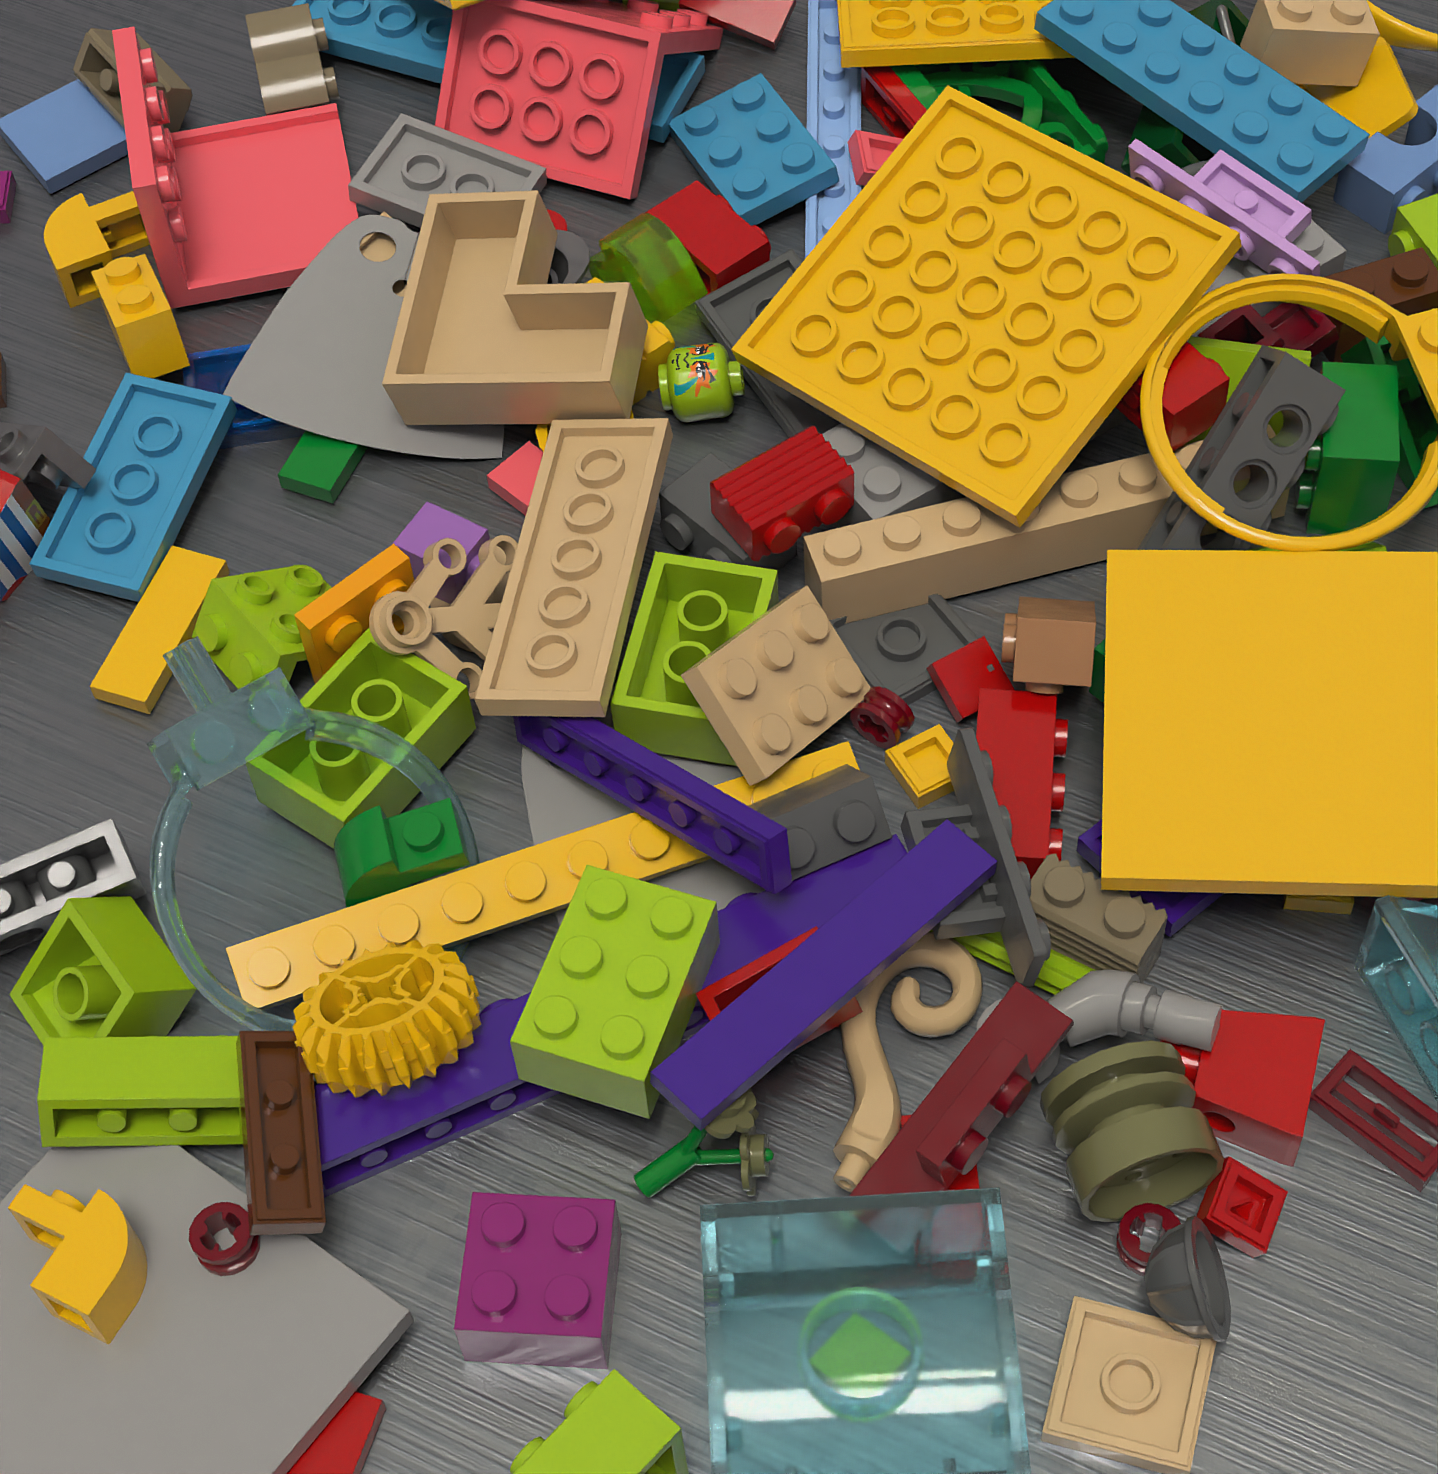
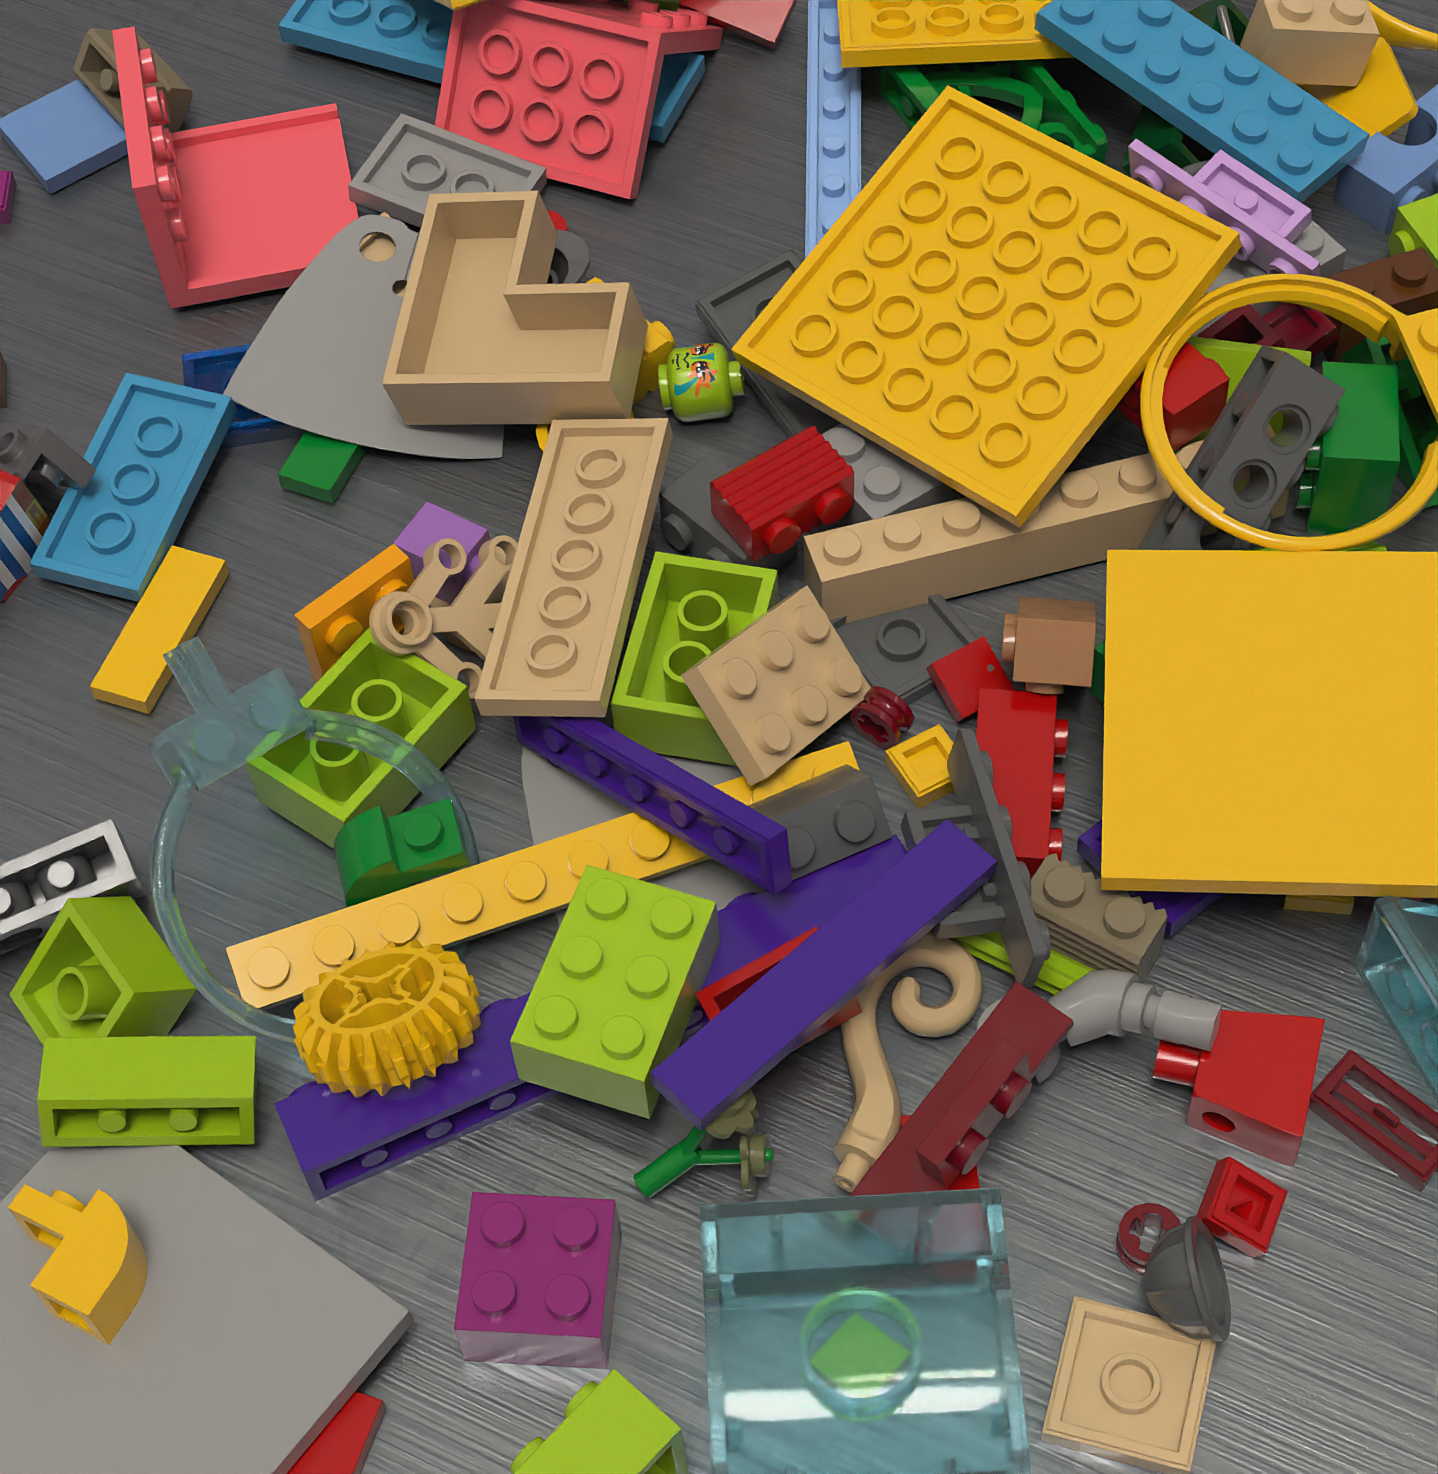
yellow brick [44,191,150,308] -> none
yellow brick [91,254,190,378] -> none
dark red bush [189,1202,260,1276] -> none
lime bracket [191,565,332,713] -> none
reddish brown tile [236,1031,326,1235] -> none
dark tan brick [245,3,340,116] -> none
coral tile [486,441,543,516] -> none
clear neon green brick [588,213,708,322] -> none
red brick [645,180,771,298] -> none
dark azure plate [669,73,840,225] -> none
coral tile [847,130,903,186] -> none
red tile [861,66,927,139] -> none
olive wheel [1040,1040,1224,1222] -> none

